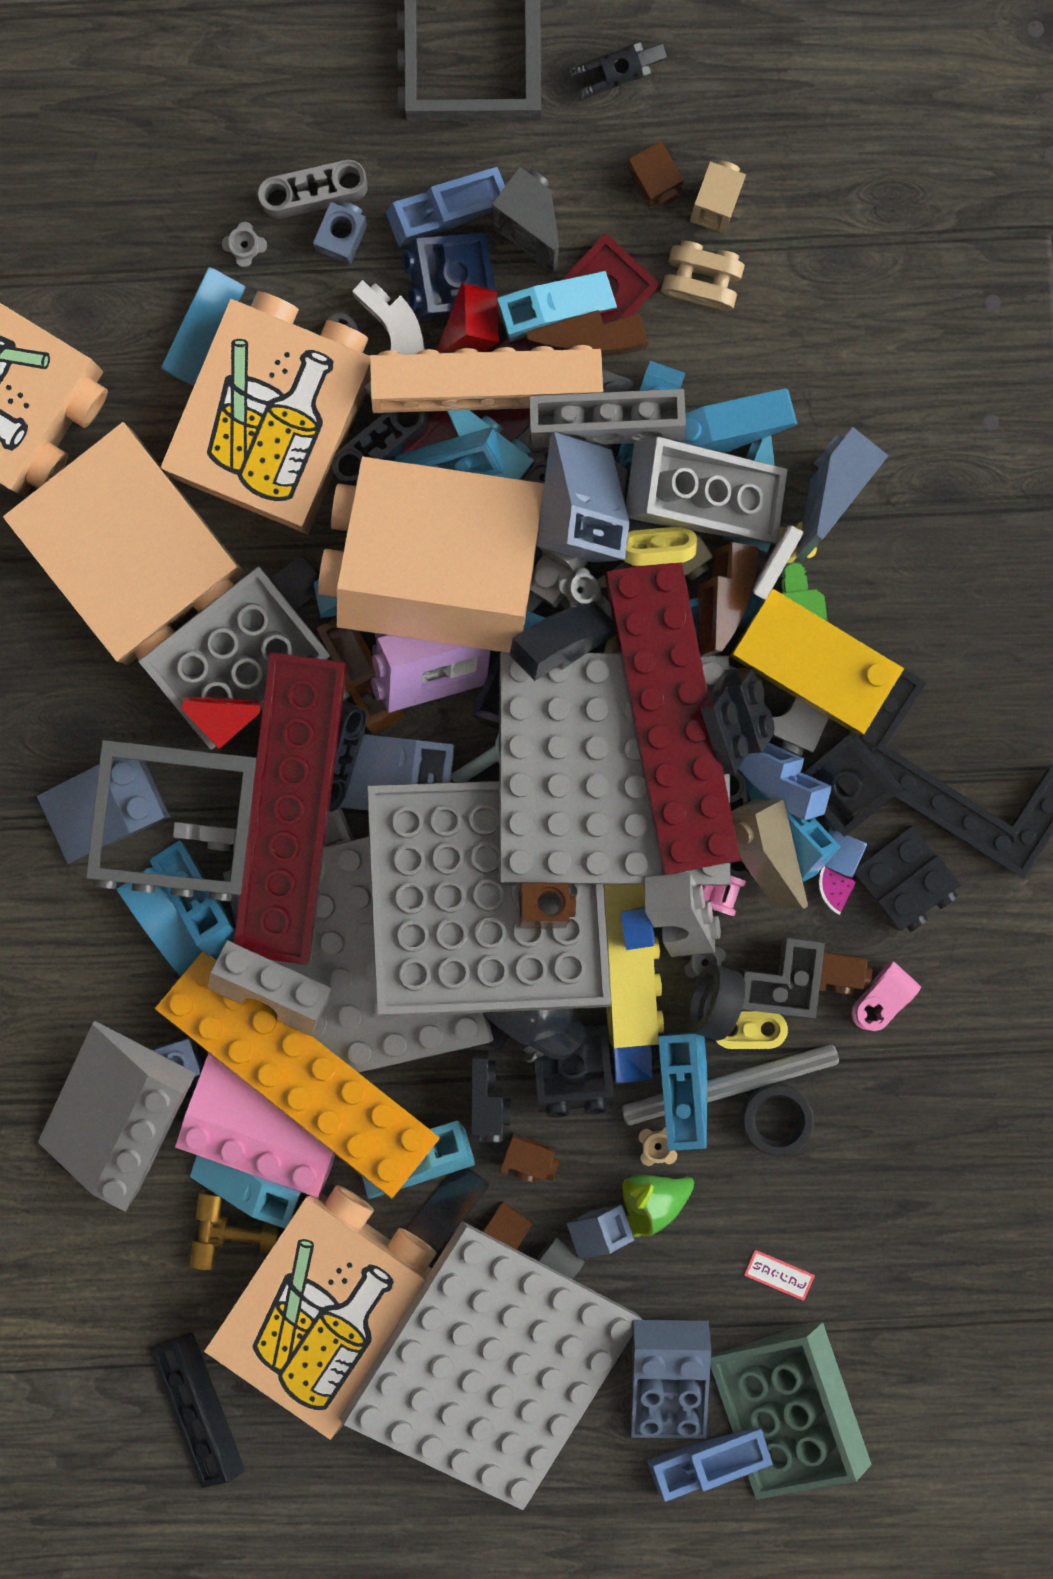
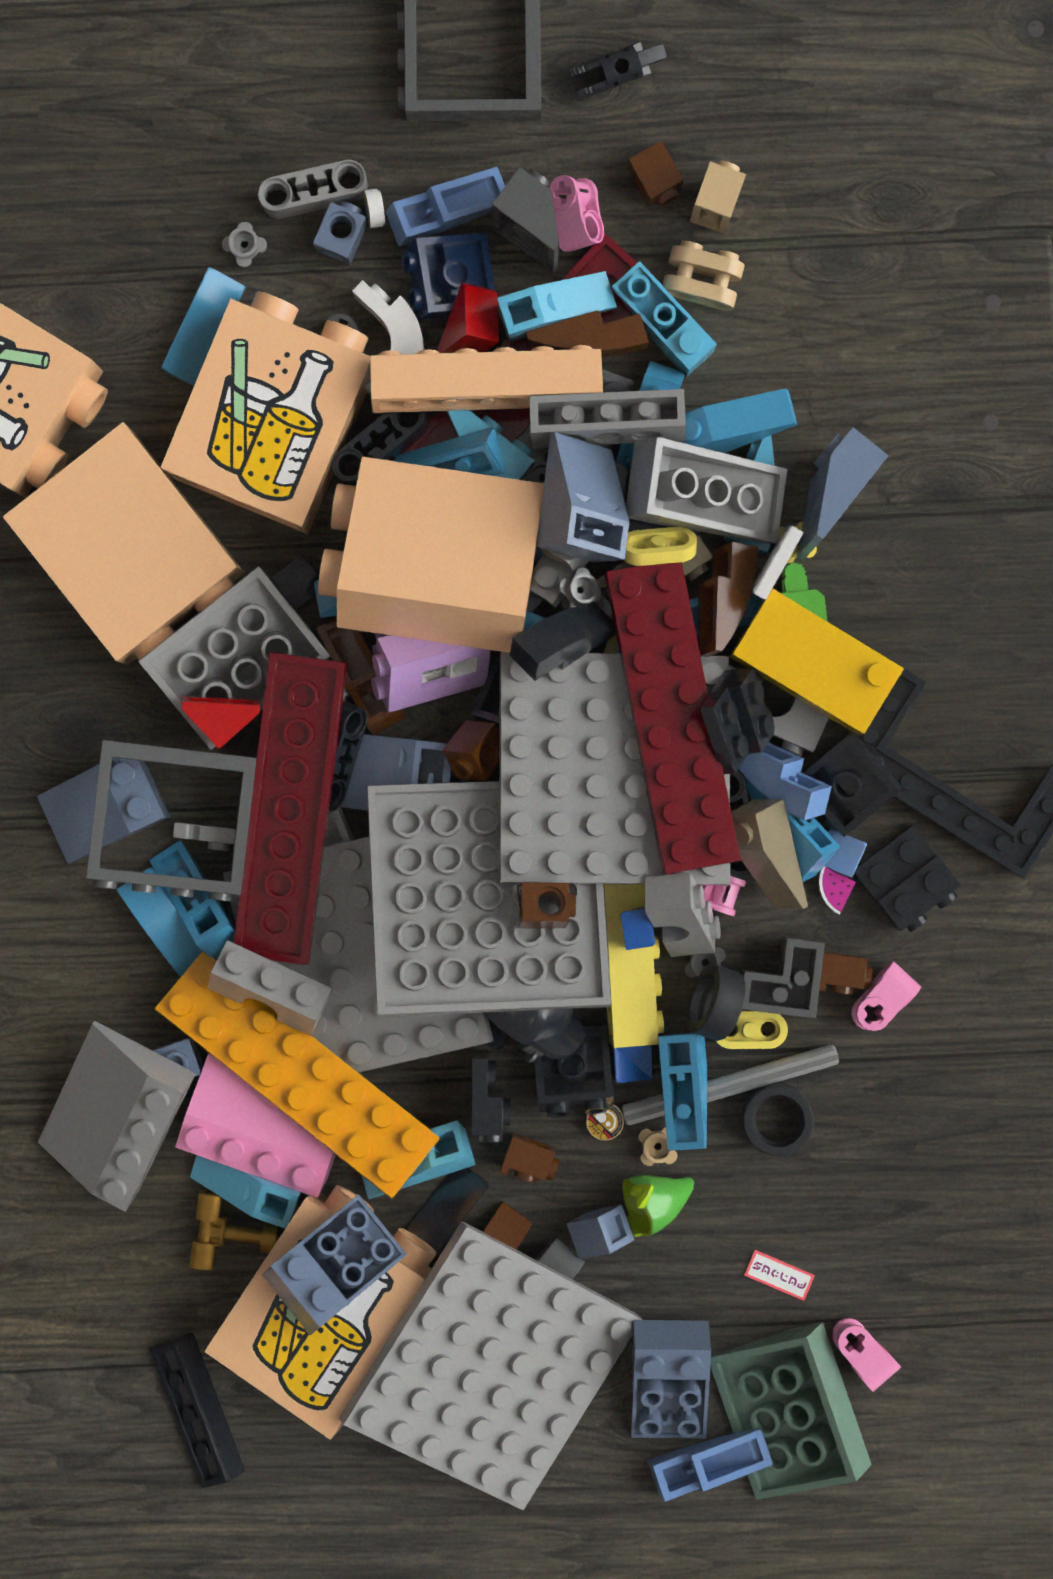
none -> sand blue slope [262,1195,407,1335]
none -> white tile [363,188,385,228]
none -> reddish brown brick [442,720,499,782]
none -> bright pink piece [549,175,604,252]
none -> tile [586,1104,624,1140]
none -> medium azure slope [612,261,717,377]
none -> bright pink piece [832,1318,901,1392]

